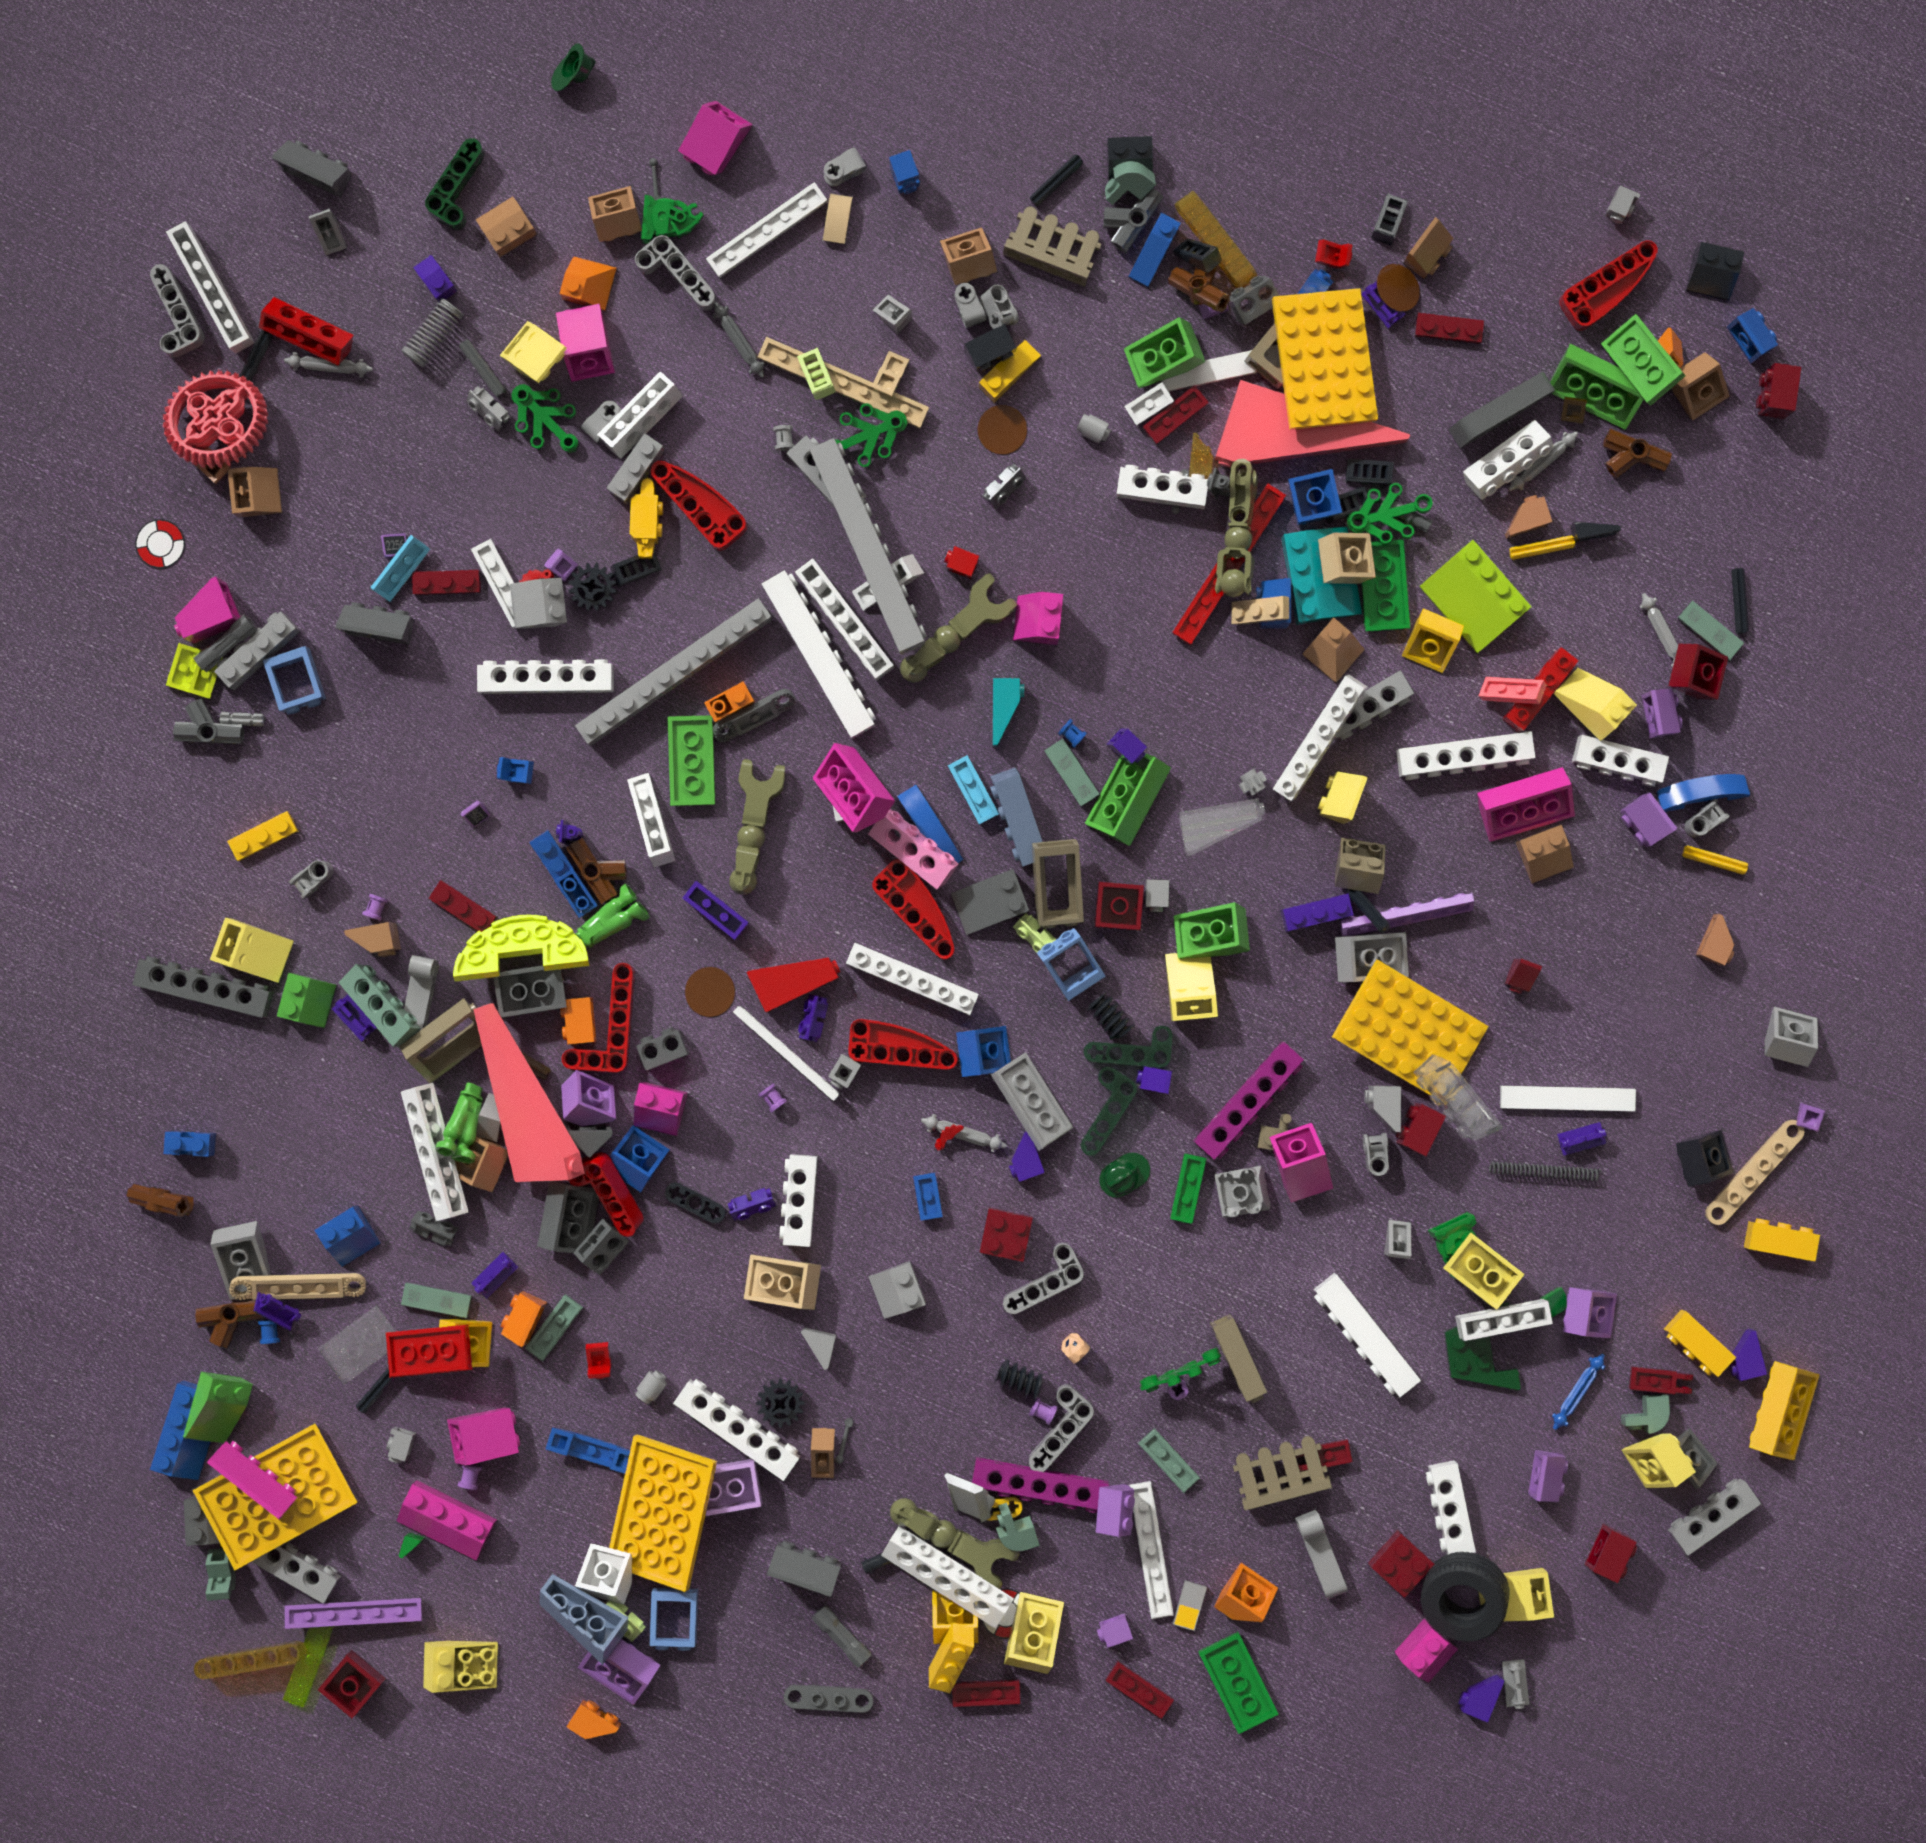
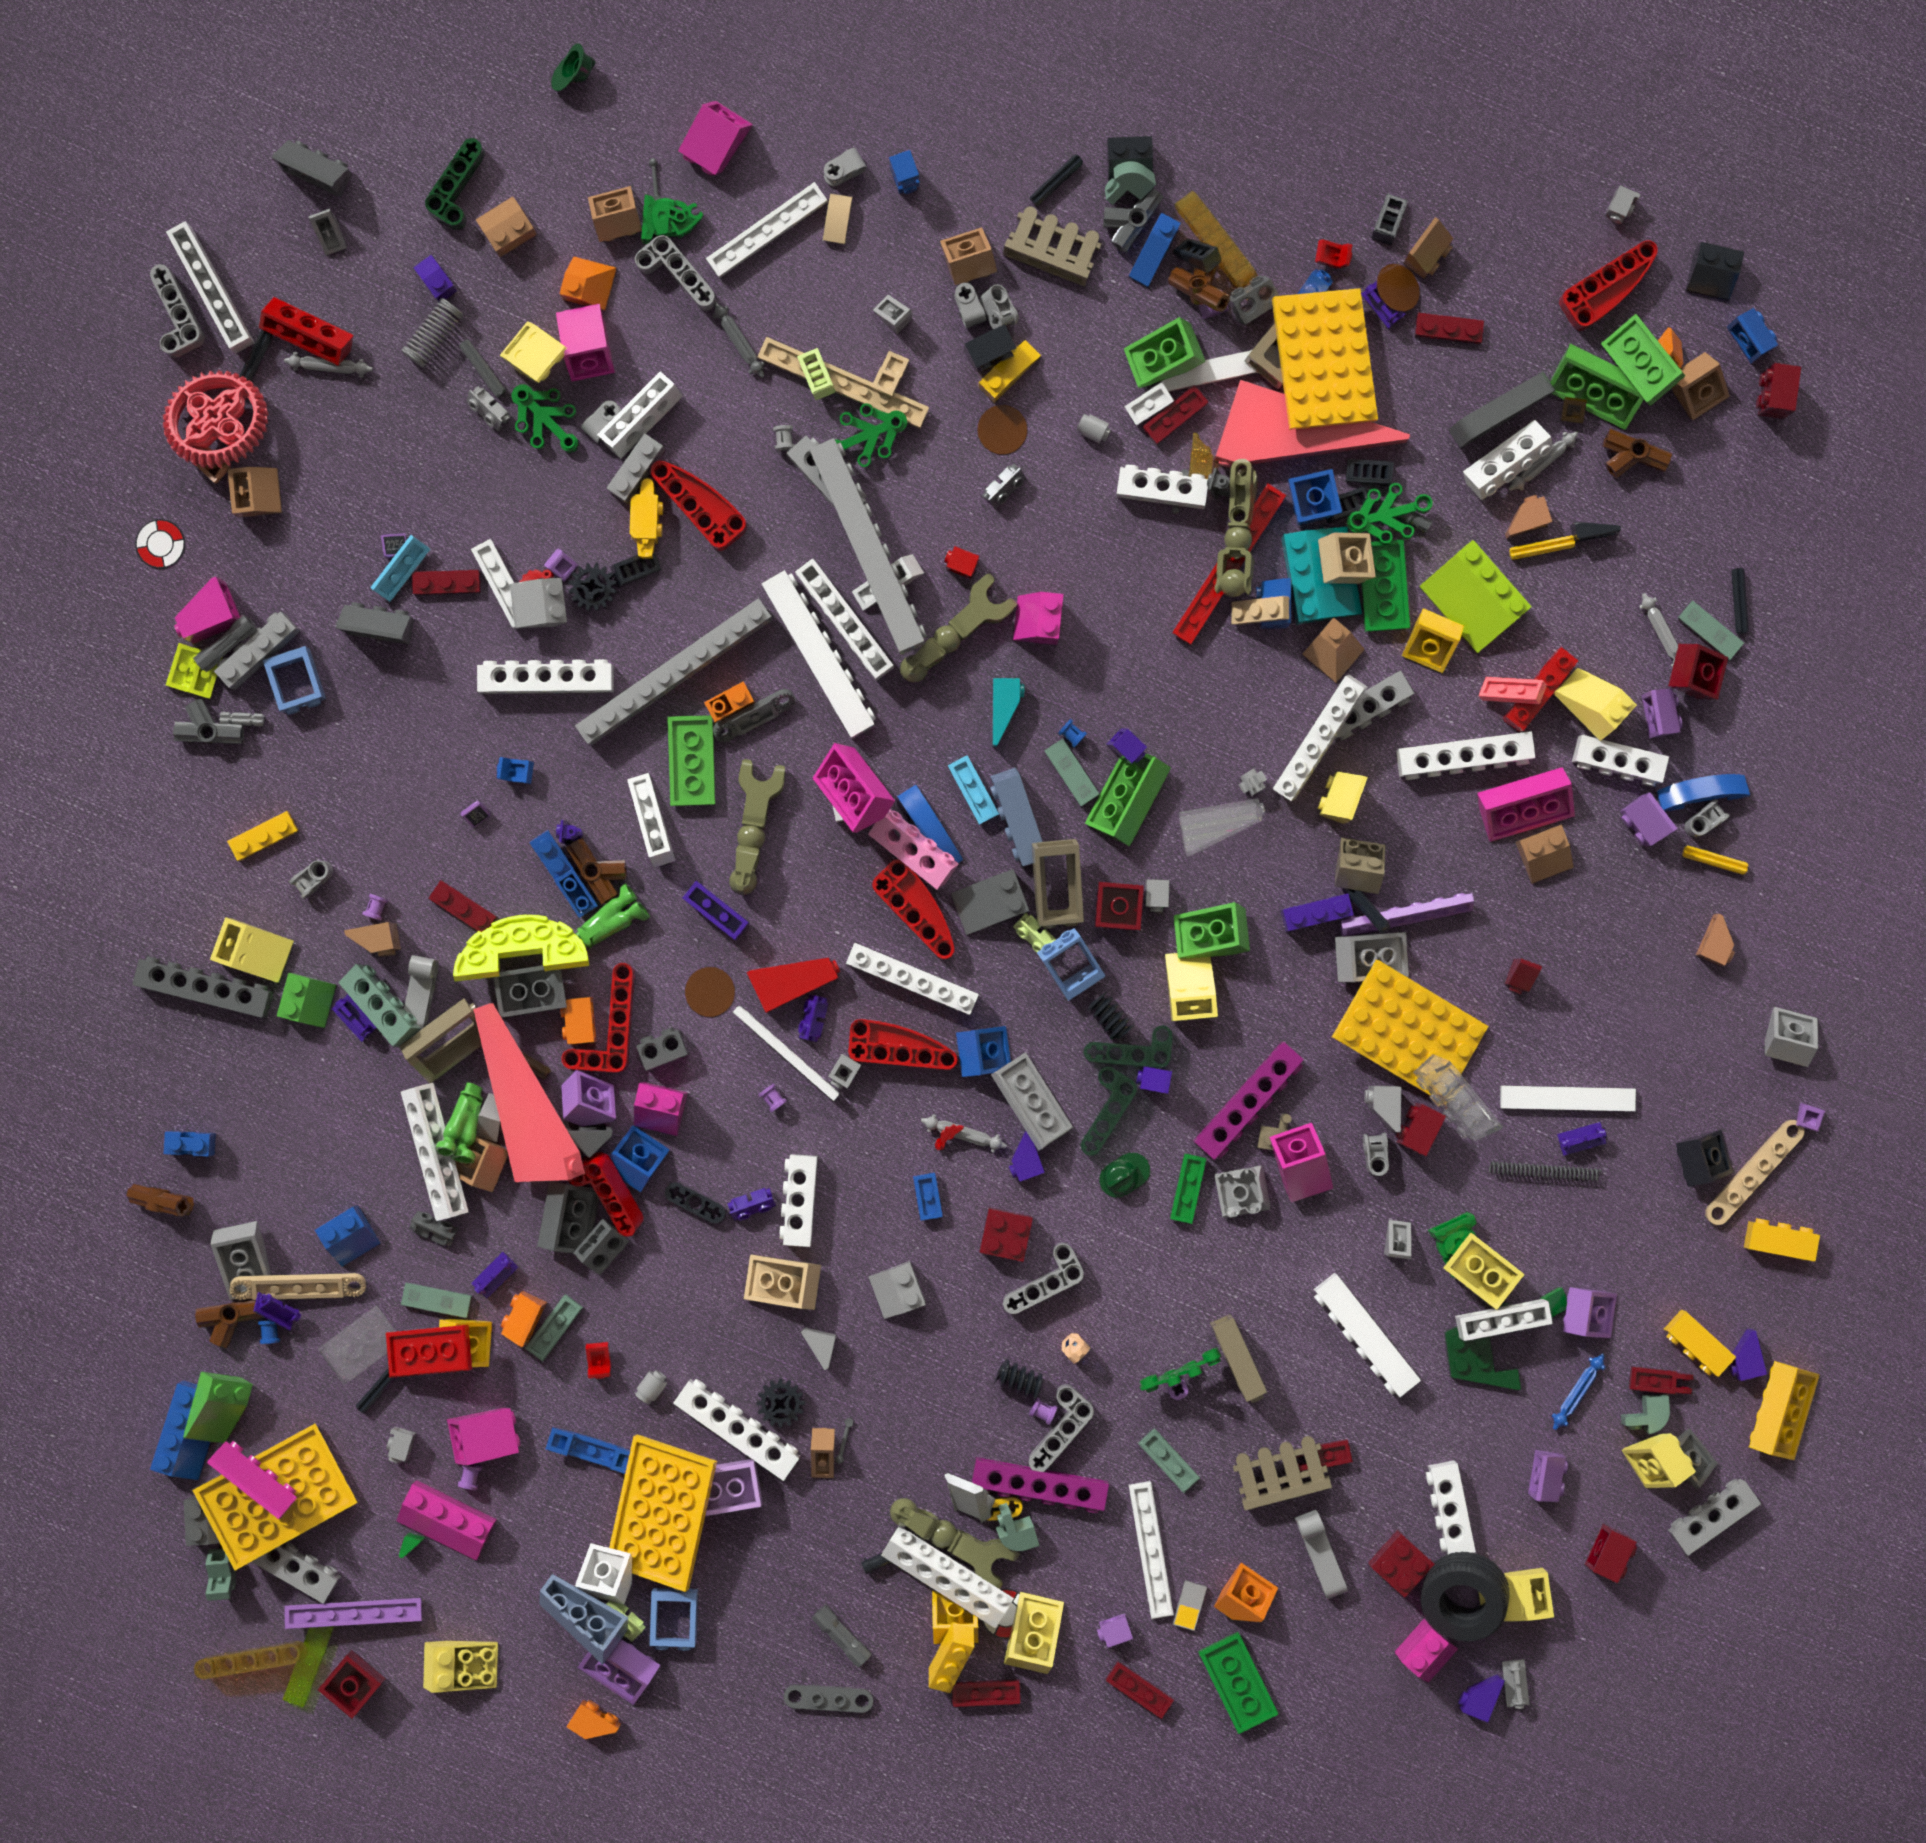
dark grey slope [767,1540,841,1597] -> none
medium lavender slope [1096,1484,1135,1537] -> none

